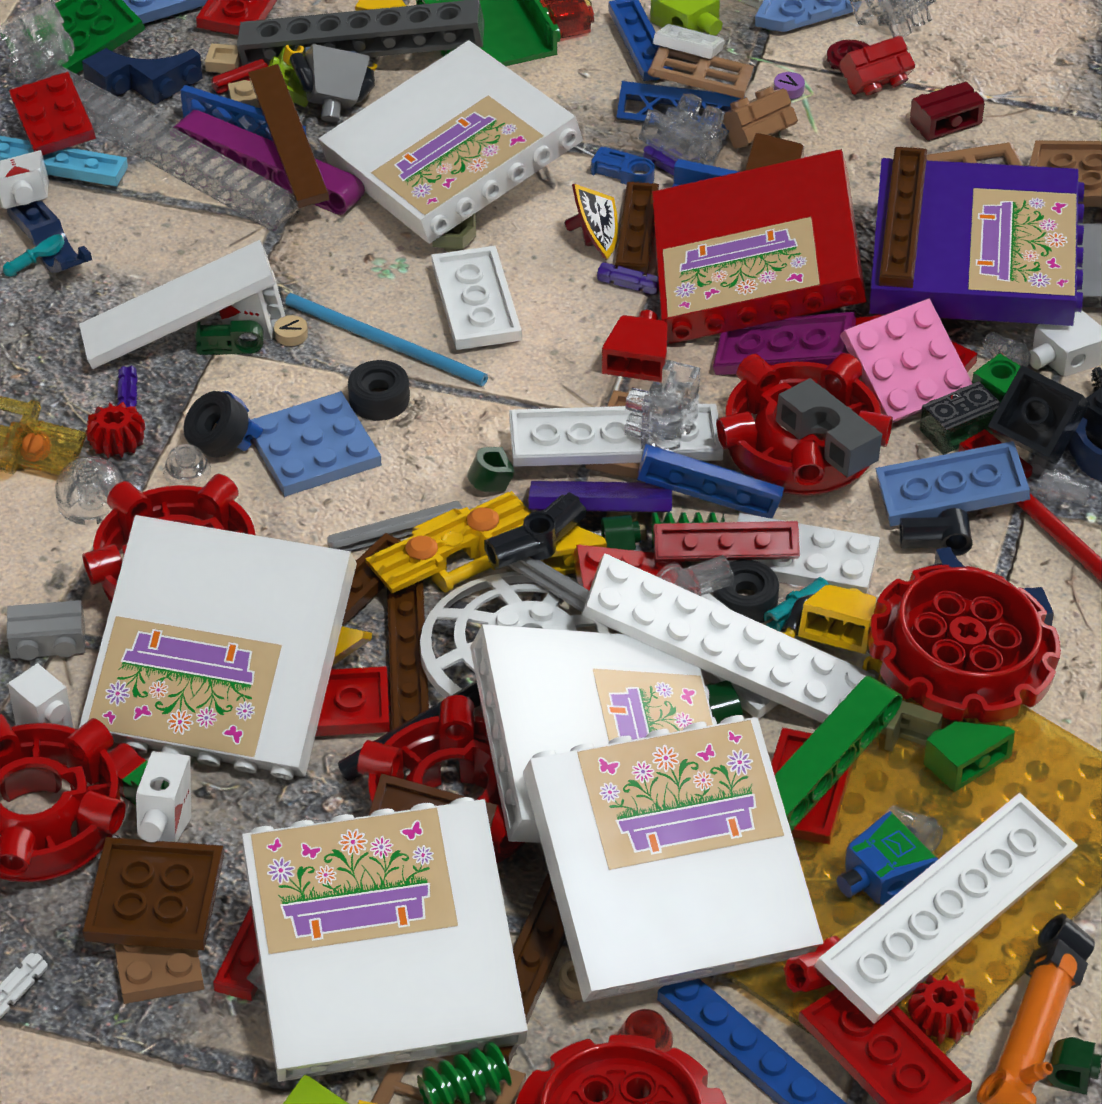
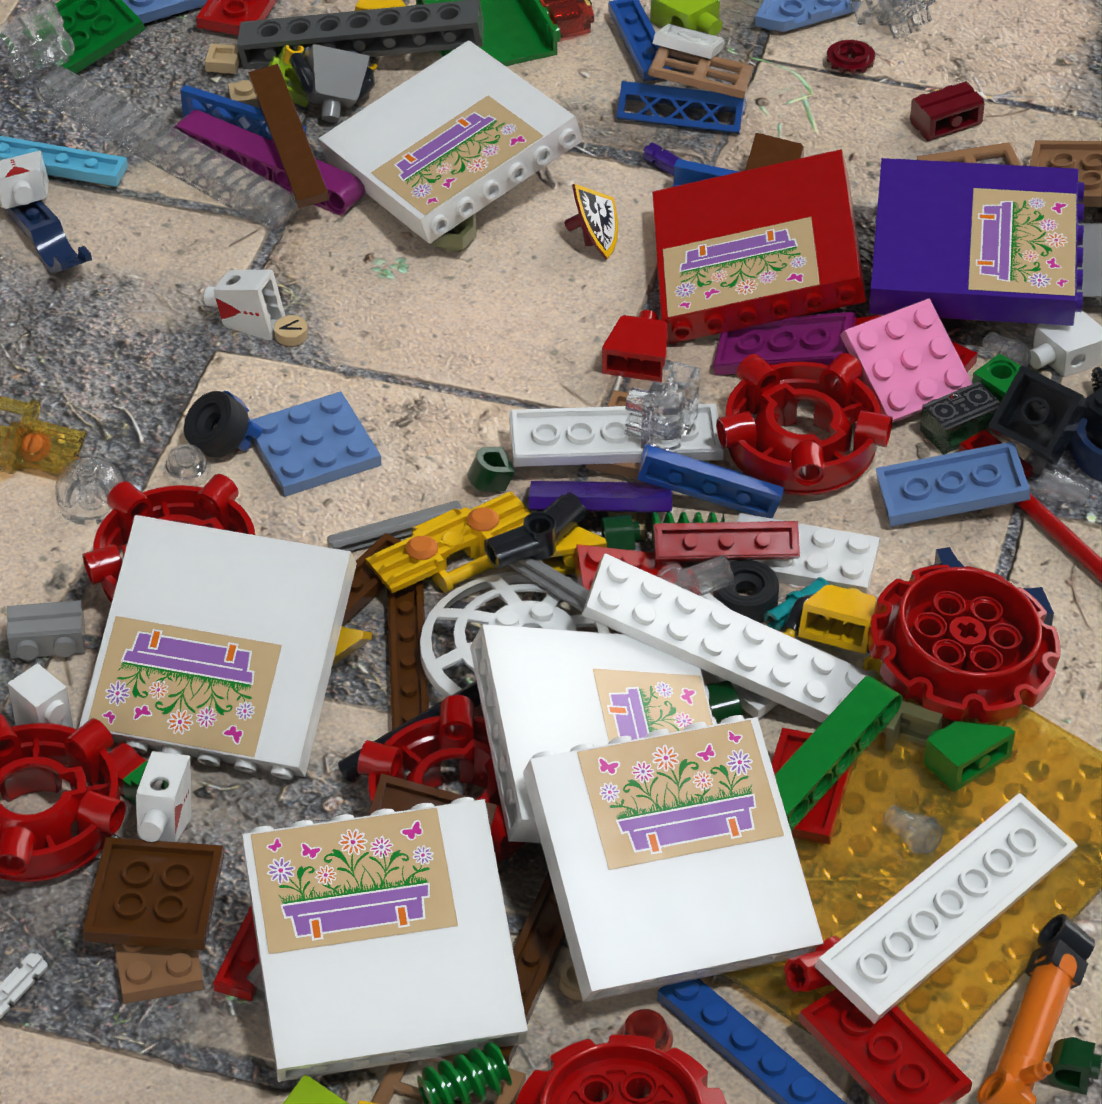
teal piece [2,234,65,277] -> none
red plate [9,72,96,156] -> none
white tile [79,240,276,369] -> none
dark blue arch [82,48,203,105] -> none
red gear [86,402,145,458] -> none
dark purple axle [117,365,138,409] -> none
dark green piece [195,320,264,355] -> none
red axle [211,59,268,94] -> none
dark azure piece [285,293,488,386] -> none
red plate [315,666,390,736] -> none
black tyre [348,360,410,421] -> none
white plate [431,245,522,350] -> none
blue piece [591,147,655,185] -> none
dark purple axle [597,262,659,295] -> none
reddish brown tile [615,182,659,275] -> none
clear hips [638,94,728,163] -> none
medium nougat brick [721,86,798,149] -> none
medium lavender tile [774,72,805,100] -> none
dark grey arch [776,378,882,478] -> none
blue torso [837,811,938,905] -> none
red brick [839,35,915,96] -> none
reddish brown tile [879,147,927,288] -> none
black piece [899,508,973,556] -> none
red gear [907,973,979,1045] -> none

